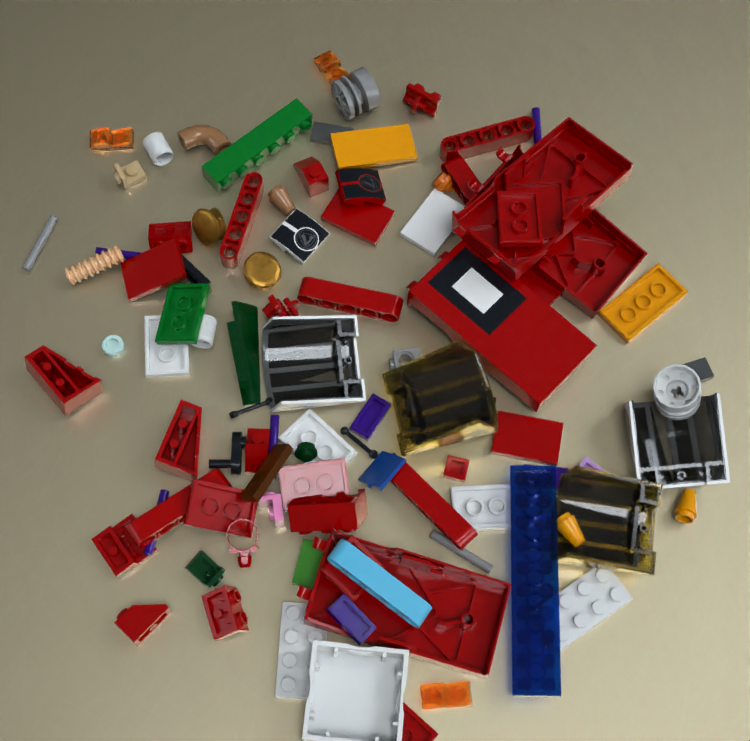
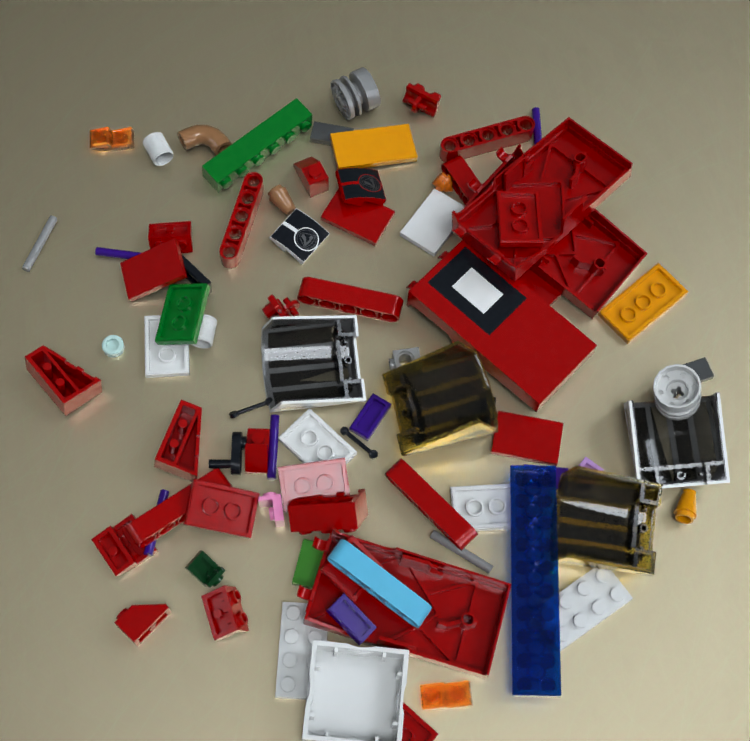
light nougat piece [64,245,124,286] -> none
tan bracket [113,160,147,190] -> none
pearl gold piece [192,208,226,246] -> none
piece [226,519,259,568] -> none
dark green wedge [227,301,261,407] -> none
reddish brown tile [240,444,293,502] -> none
pearl gold piece [243,252,282,290] -> none
dark green plate [295,442,317,462] -> none
clear orange slope [314,50,349,85] -> none
blue piece [358,451,406,490] -> none
red tile [443,455,470,483] -> none
light orange cone [554,512,586,548] -> none

